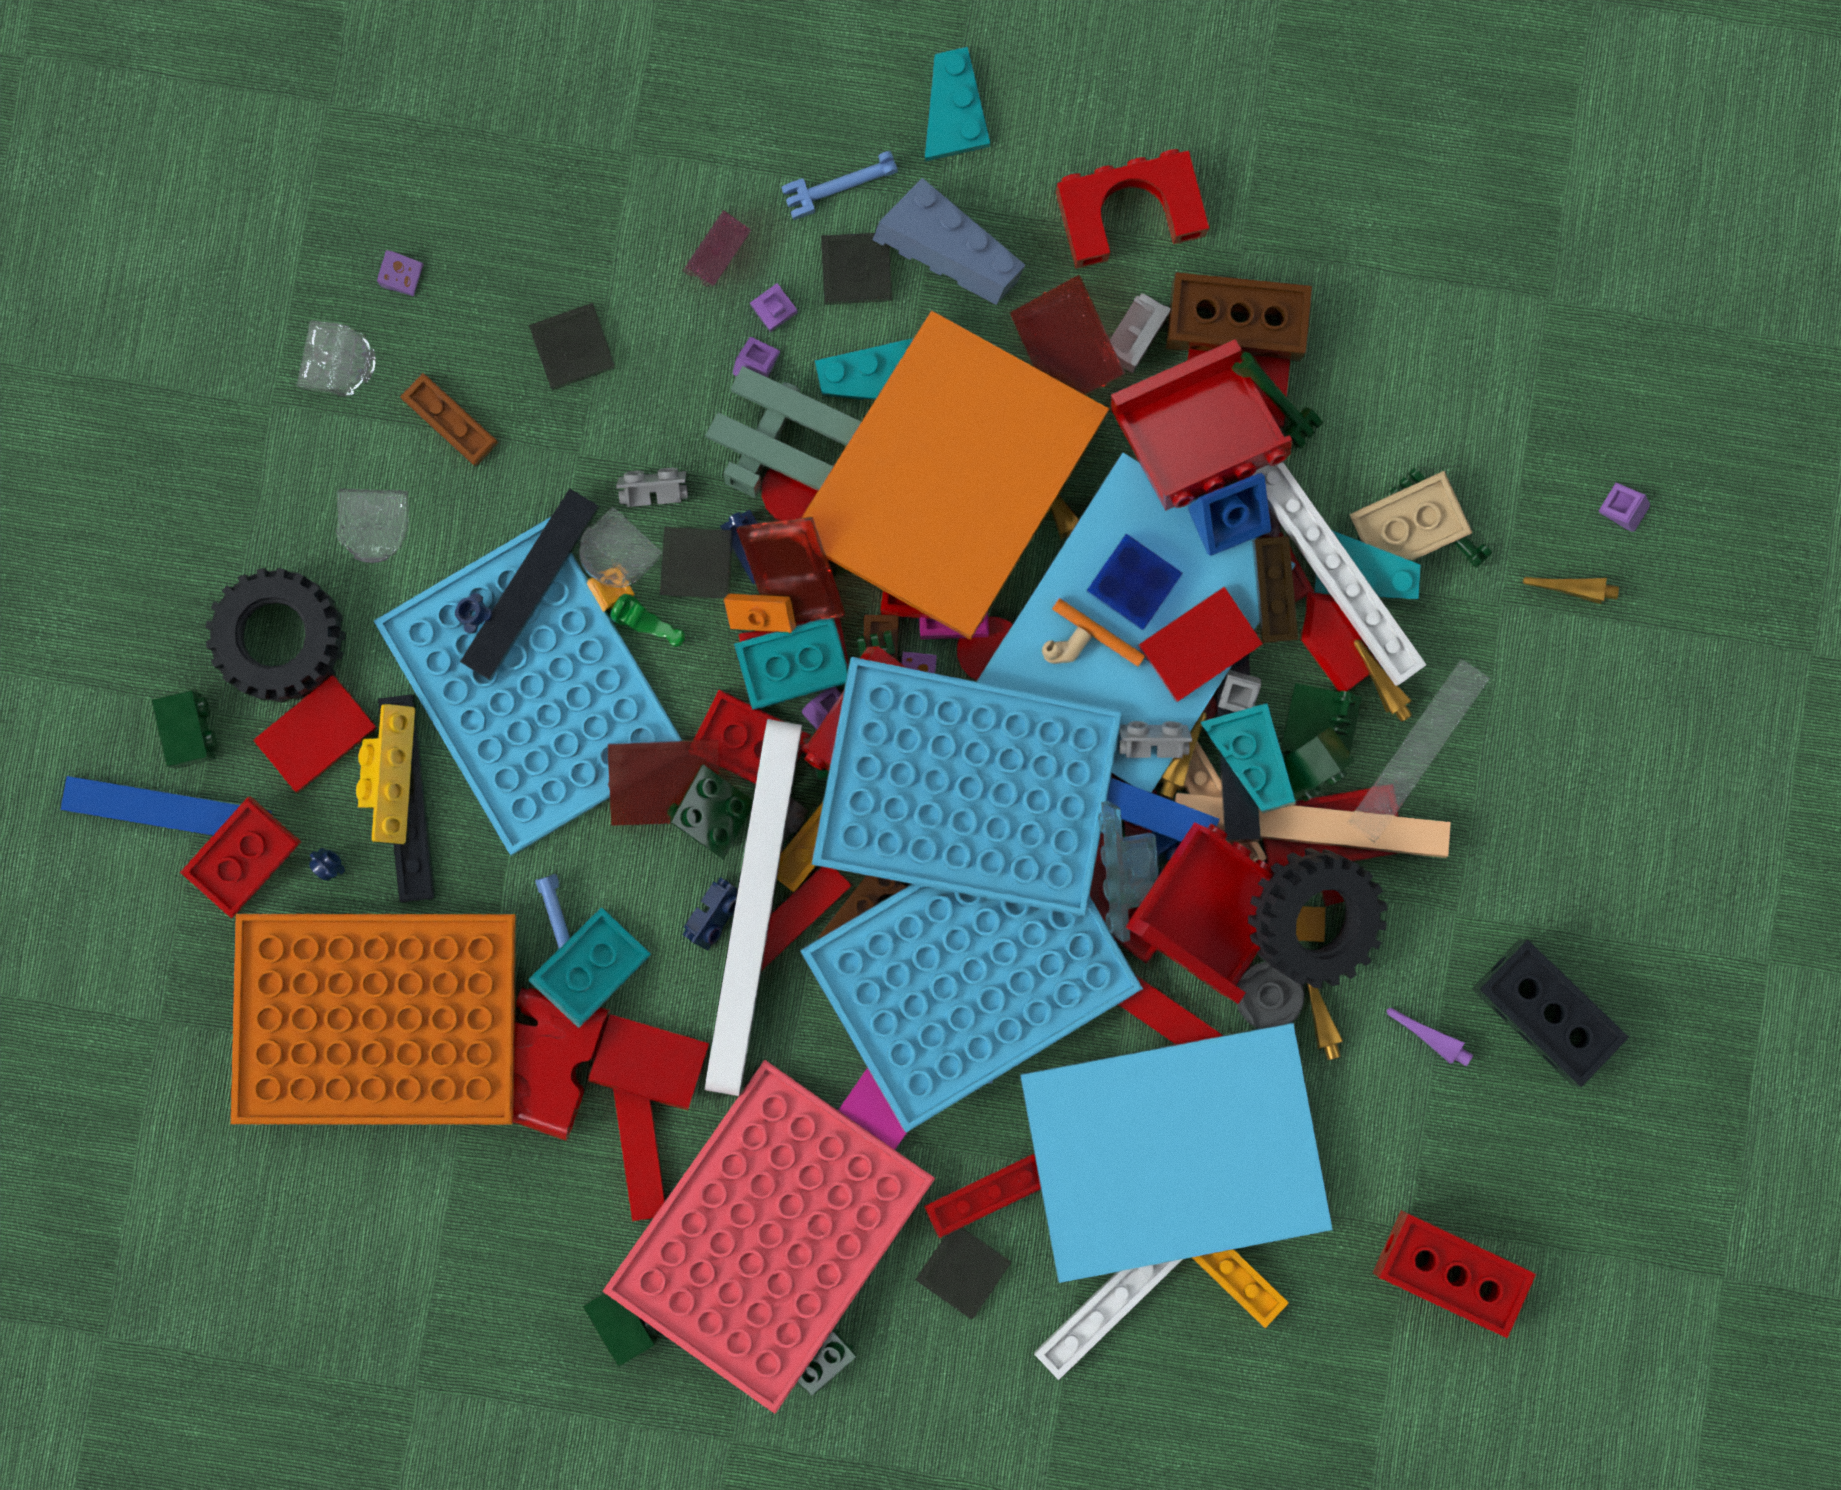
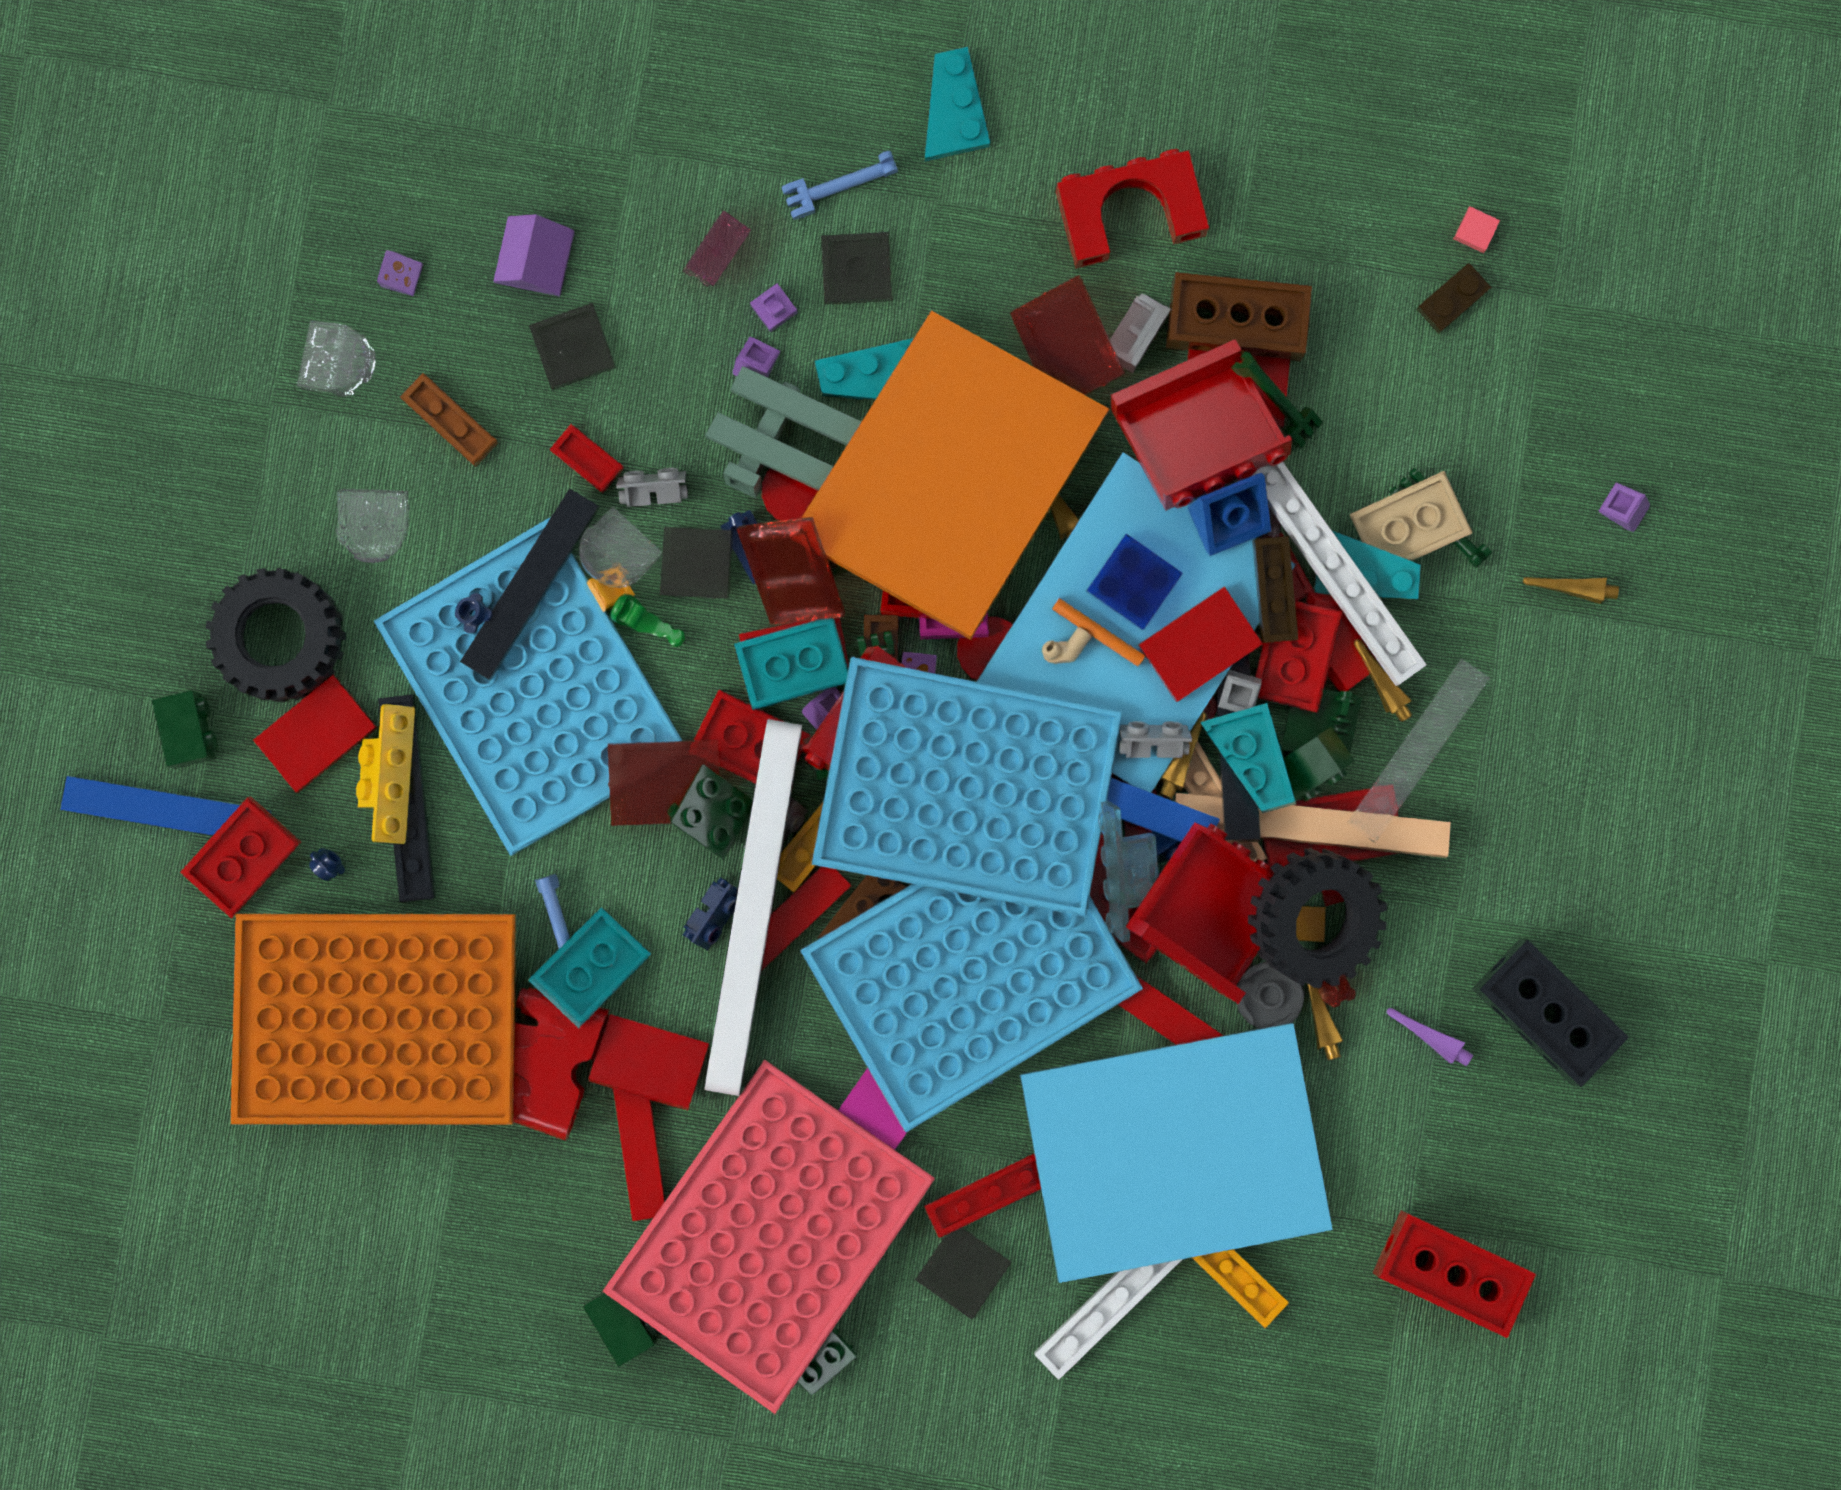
orange plate [724,594,796,633] -> none
sand blue wedge [873,178,1026,305] -> none
none -> medium lavender slope [494,214,575,297]
none -> red tile [549,424,624,494]
none -> red tile [1255,601,1343,712]
none -> clear red plate [1319,975,1356,1008]
none -> dark brown plate [1416,263,1492,334]
none -> coral tile [1453,206,1500,253]

